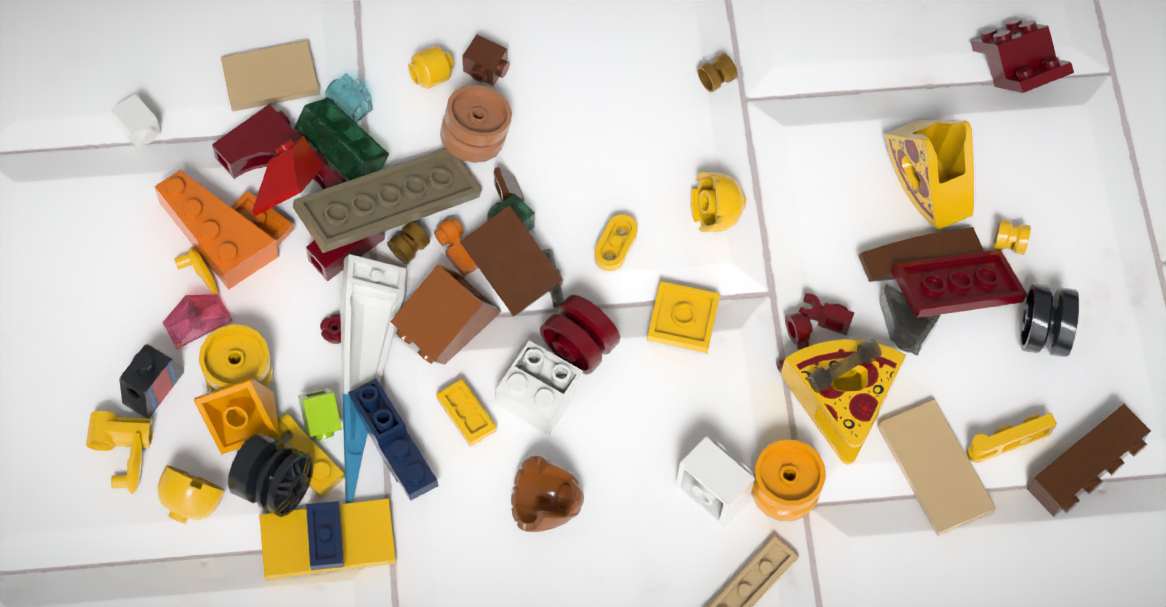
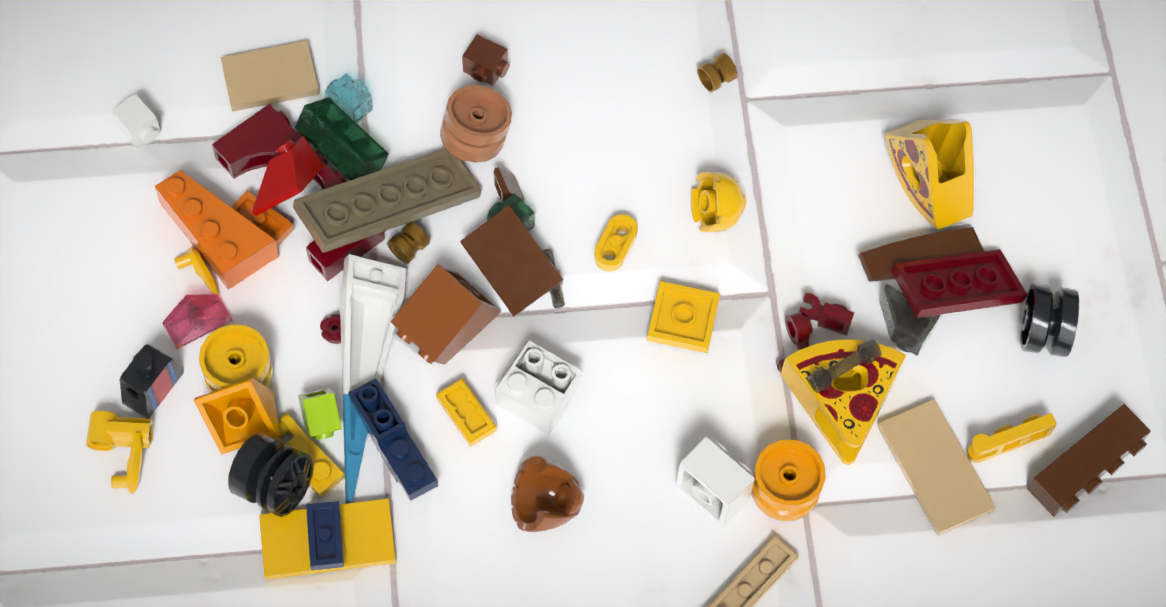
yellow cylinder [157,465,225,524] -> none
yellow head [408,46,454,89] -> none
orange plate [434,218,478,278] -> none
dark red wheel [540,294,620,375] -> none
dark red bracket [970,18,1074,93] -> none
yellow wheel [993,219,1031,255] -> none

